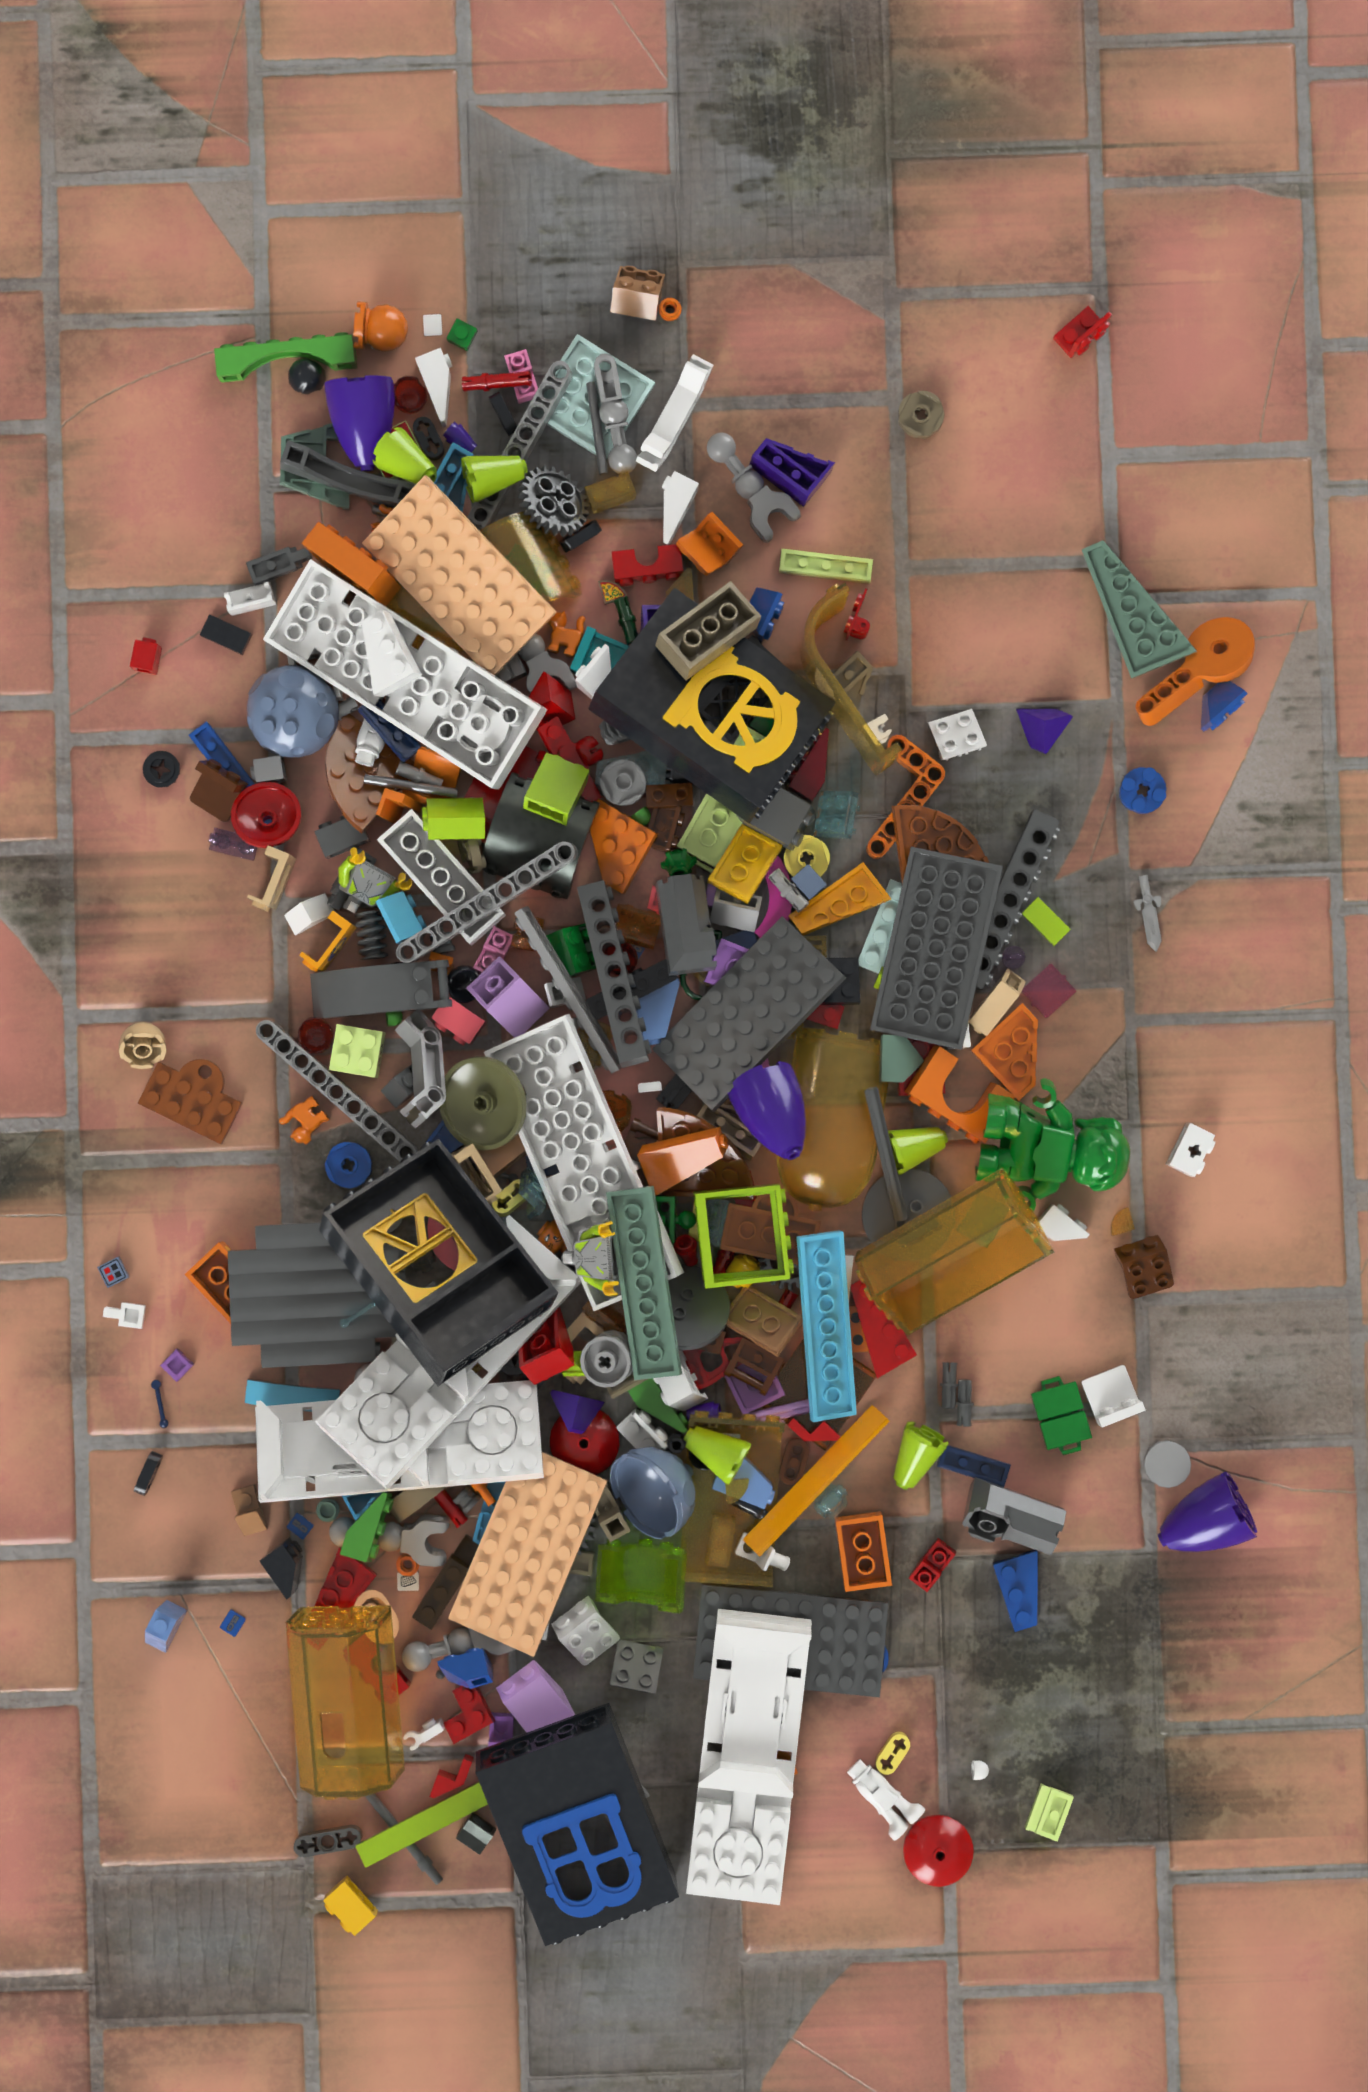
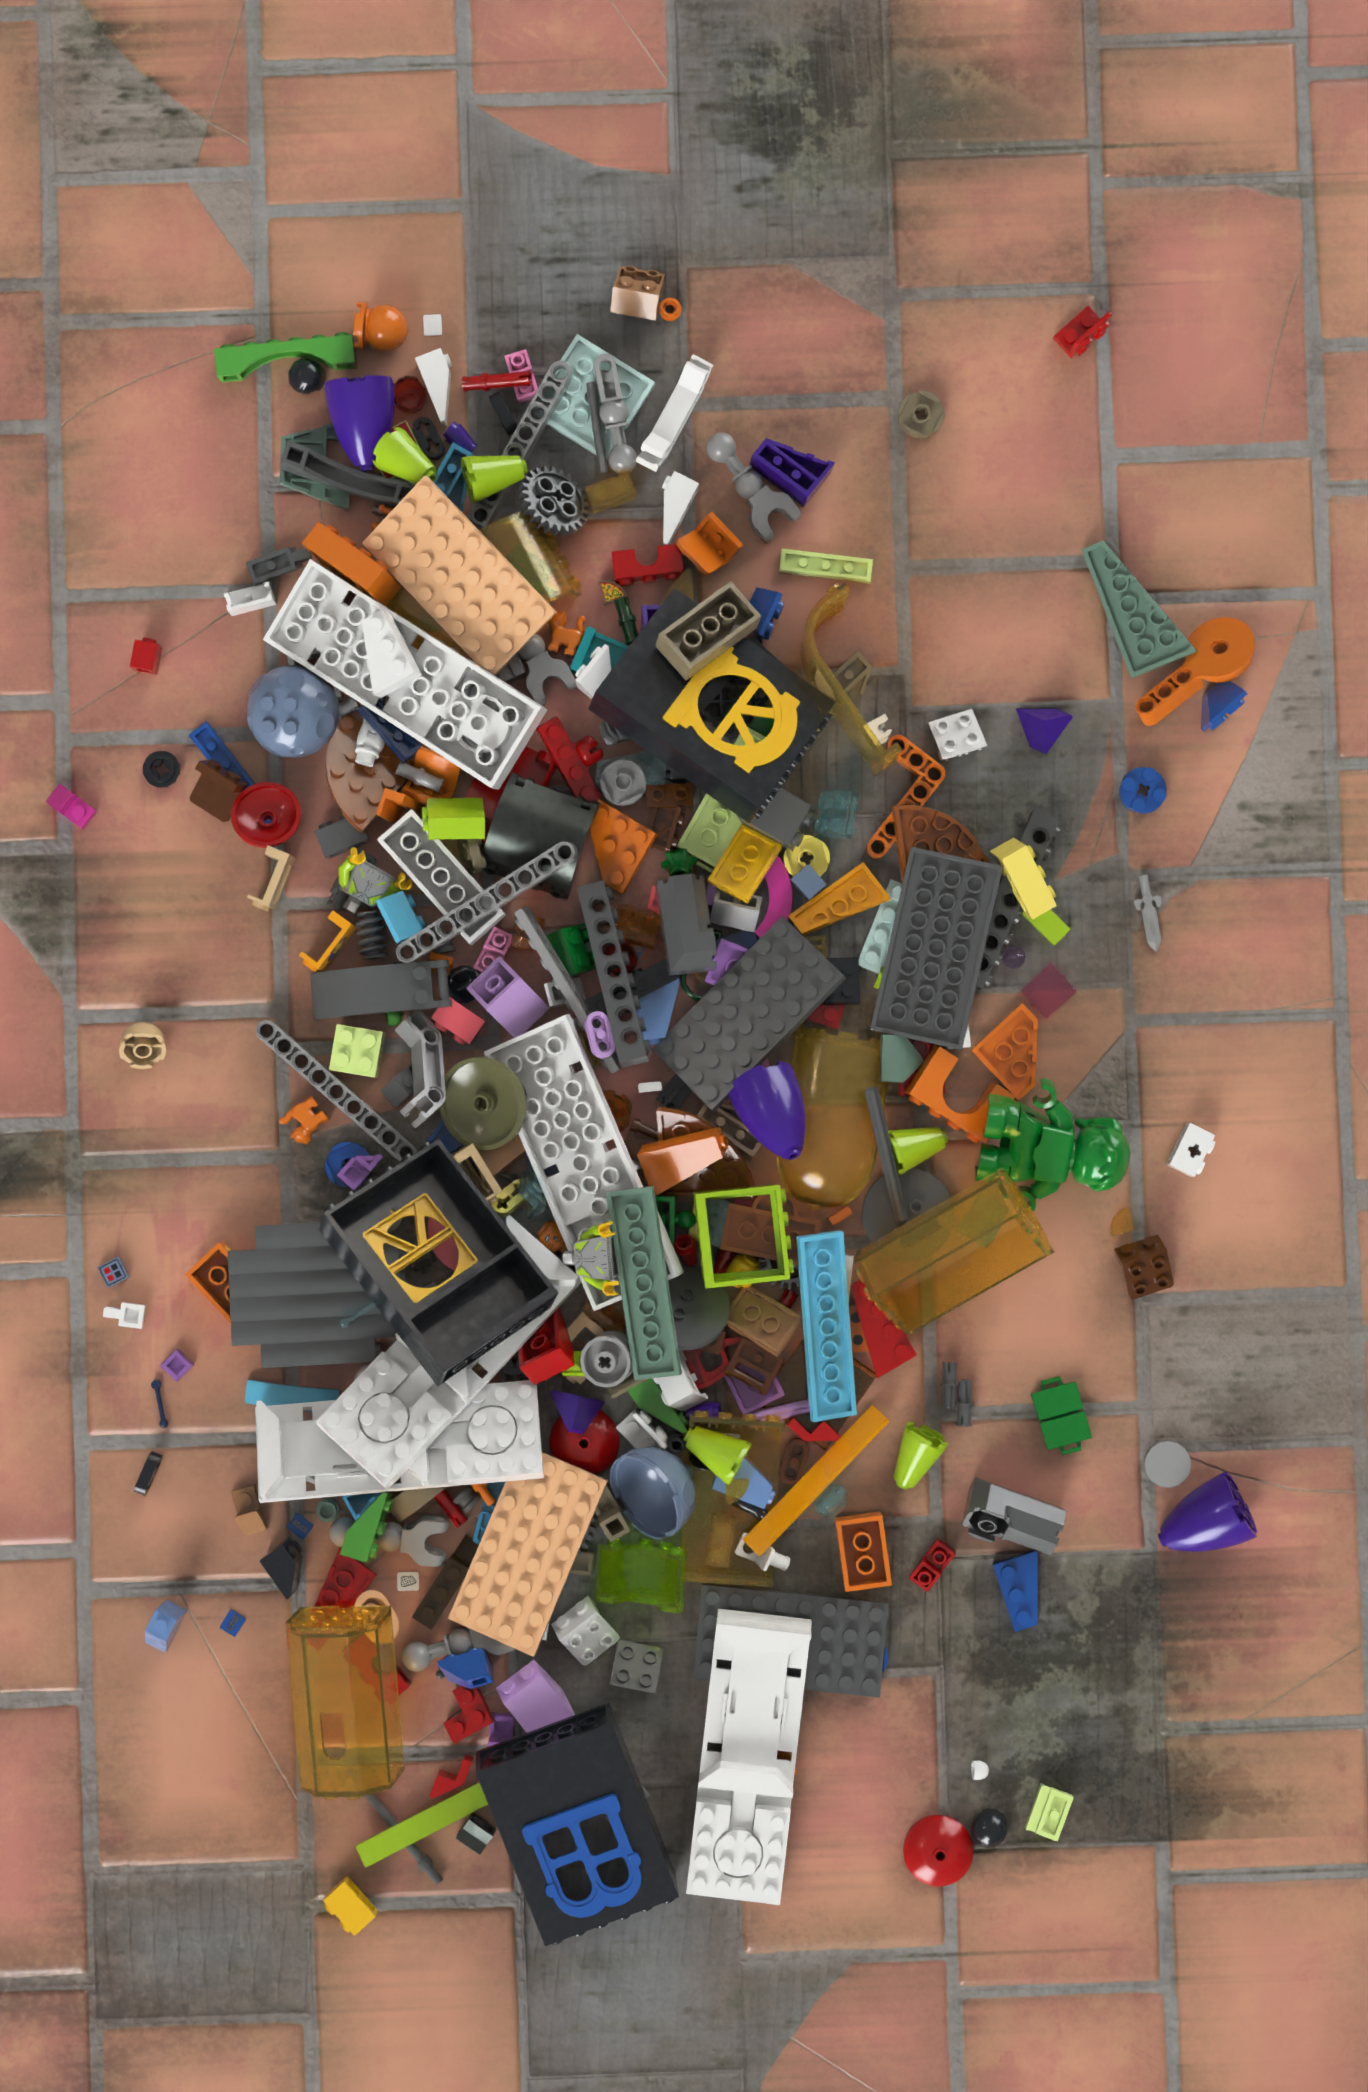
dark orange plate [138,1059,242,1144] -> none
black tile [200,614,252,655] -> none
clear purple hinge [209,828,257,861] -> none
light grey brick [250,755,287,783] -> none
white slope [284,893,335,936] -> none
dark grey beam [294,1825,362,1857] -> none
clear red hair [298,1017,334,1054] -> none
flat silver bar [364,774,458,798] -> none
orange plate [396,1553,420,1576] -> none
white plate [403,1718,445,1750] -> none
green plate [446,318,478,351] -> none
lime brick [523,752,590,826] -> none
red slope [529,671,576,726] -> none
black beam [559,520,602,553] -> none
bright green hinge [631,806,651,825] -> none
light grey pin [768,868,809,913] -> none
dark red slope [787,728,829,803] -> none
red hinge [844,588,870,641] -> none
white piece [847,1759,925,1841] -> none
light yellow beam [875,1732,910,1775] -> none
dark blue tile [937,1445,1011,1487] -> none
tan slope [968,968,1026,1036] -> none
white slope [1033,1204,1090,1241] -> none
white bracket [1081,1365,1146,1427] -> none
none -> dark pink slope [46,783,97,829]
none -> medium lavender slope [336,1154,383,1191]
none -> lavender plate [584,1011,615,1059]
none -> orange tile [827,1205,852,1226]
none -> black hair [971,1808,1008,1848]
none -> light yellow wedge [989,838,1057,920]

